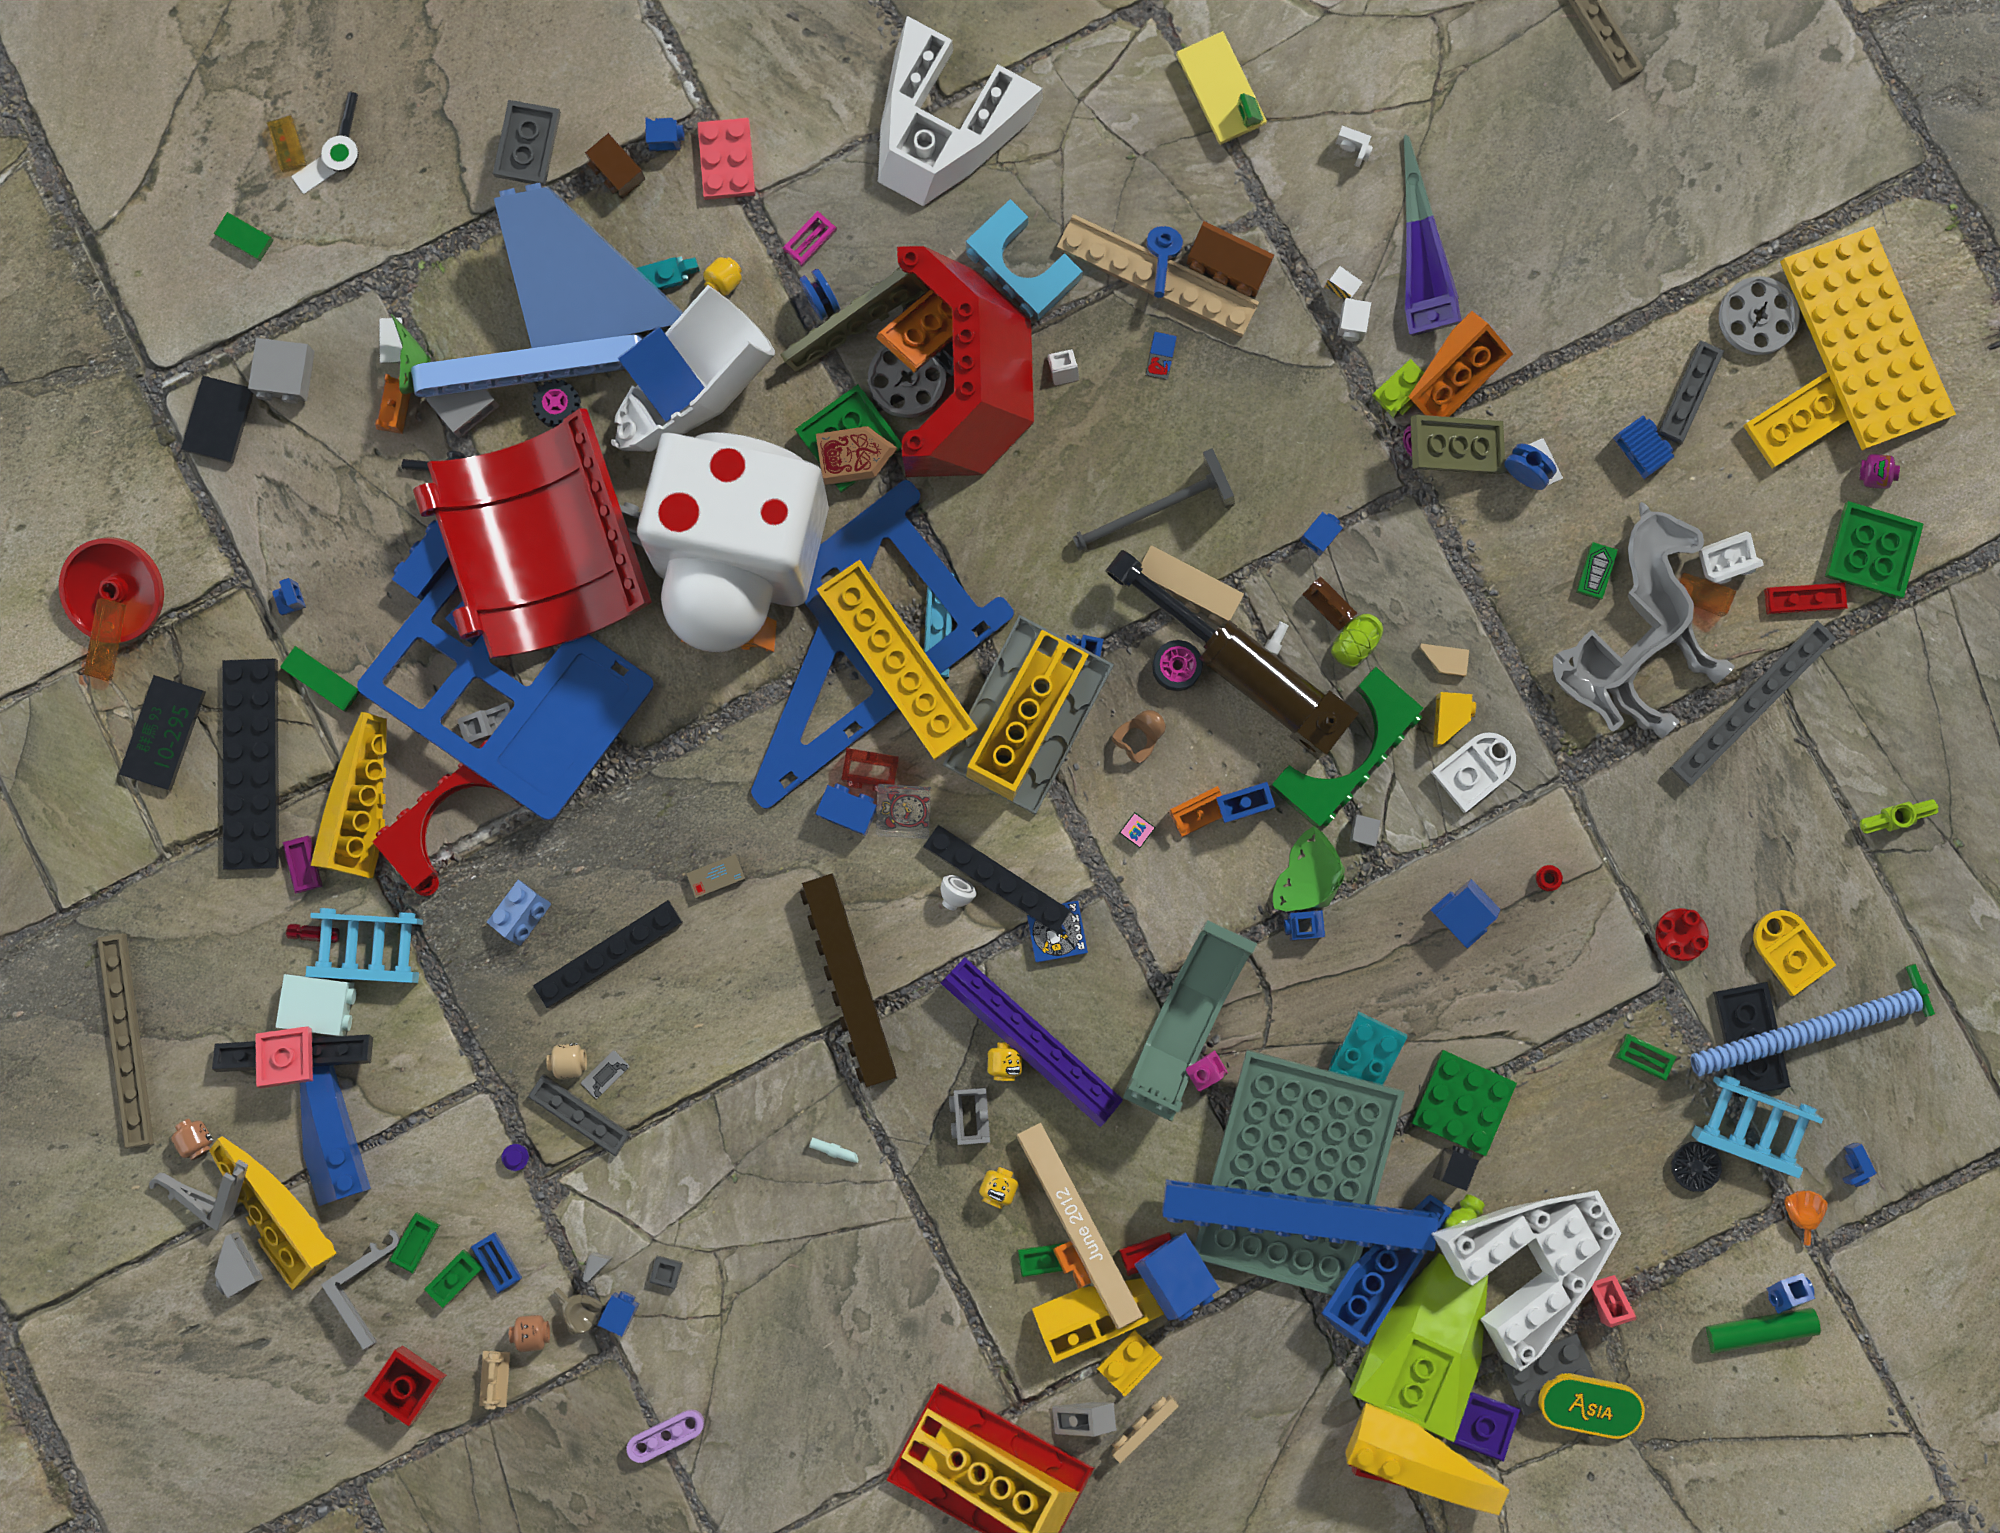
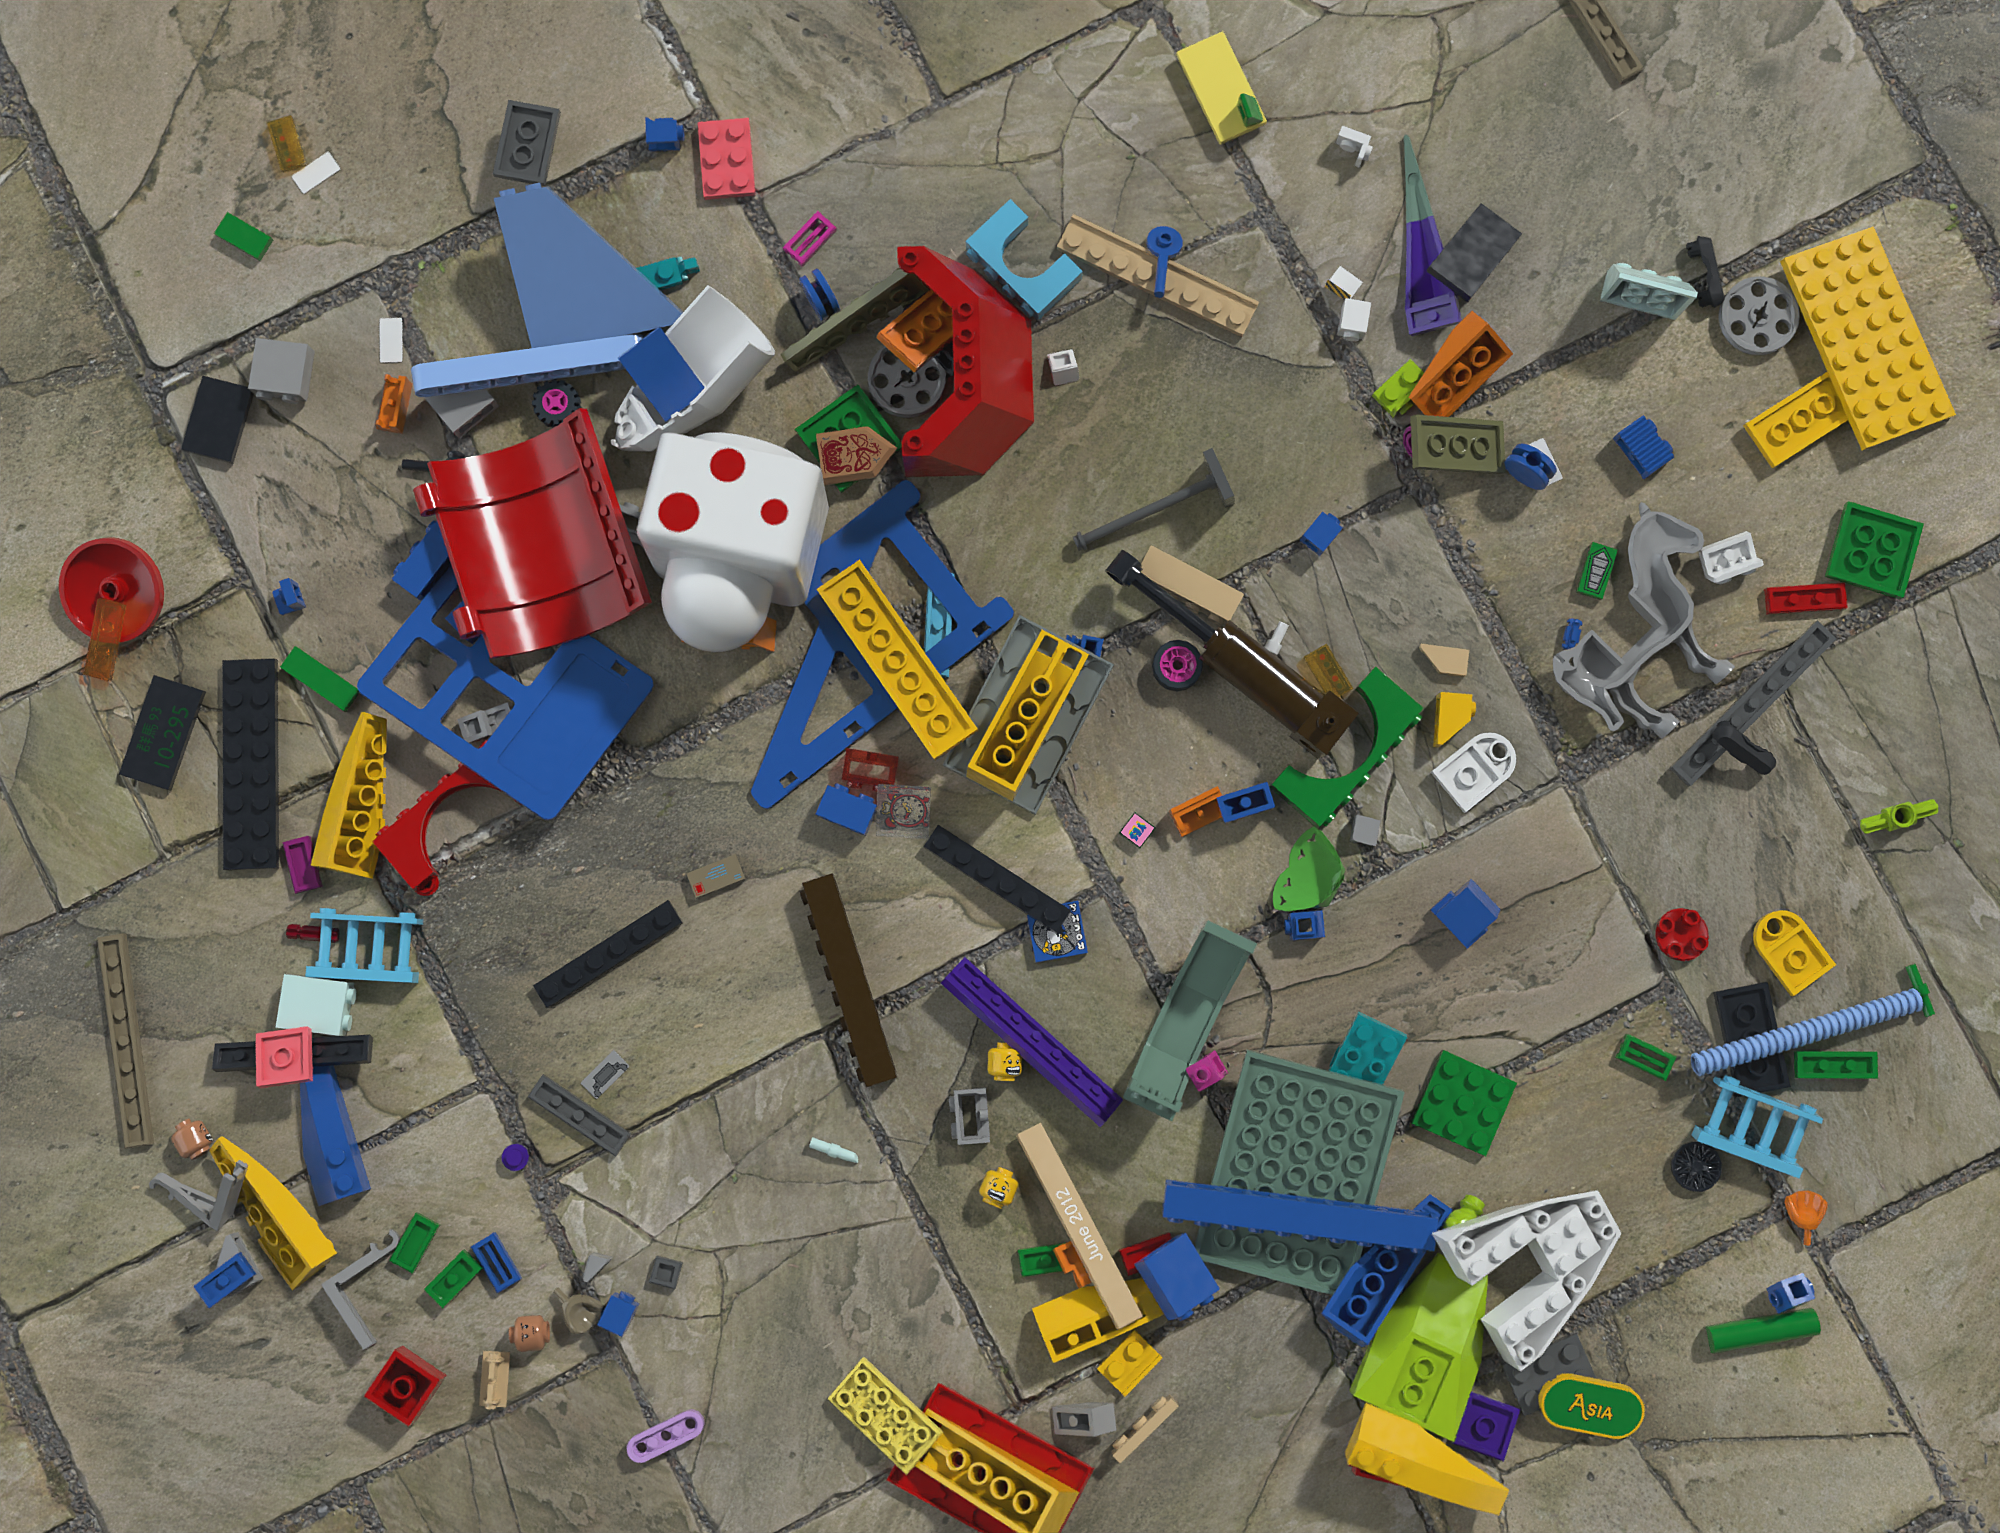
piece [321,92,359,172] -> none
bright green piece [391,314,431,394] -> none
medium blue bracket [487,880,551,946] -> none
tan head [546,1043,587,1079] -> none
reddish brown brick [585,133,645,199] -> none
yellow head [703,257,742,296] -> none
white piece [878,16,1043,206] -> none
white brick [940,875,976,911] -> none
medium nougat piece [1112,710,1166,763] -> none
sticker [1146,332,1177,379] -> none
dark orange slope [1186,221,1274,297] -> none
reddish brown hinge [1302,576,1357,631] -> none
lime piece [1331,614,1383,669] -> none
black brick [1433,1145,1479,1191] -> none
red plate [1535,865,1563,892] -> none
coral slope [1590,1275,1636,1328] -> none
dark grey tile [1658,340,1724,445] -> none
clear orange slope [1680,573,1736,617] -> none
blue bracket [1842,1143,1877,1187] -> none
magenta head [1859,454,1900,489] -> none
none -> blue plate [193,1252,256,1308]
none -> light yellow tile [828,1357,943,1474]
none -> clear yellow tile [1303,643,1353,697]
none -> black tile [1426,203,1522,302]
none -> blue piece [1562,618,1583,650]
none -> light aqua slope [1600,263,1698,320]
none -> black piece [1686,236,1725,308]
none -> black piece [1713,721,1777,775]
none -> green plate [1794,1051,1878,1079]

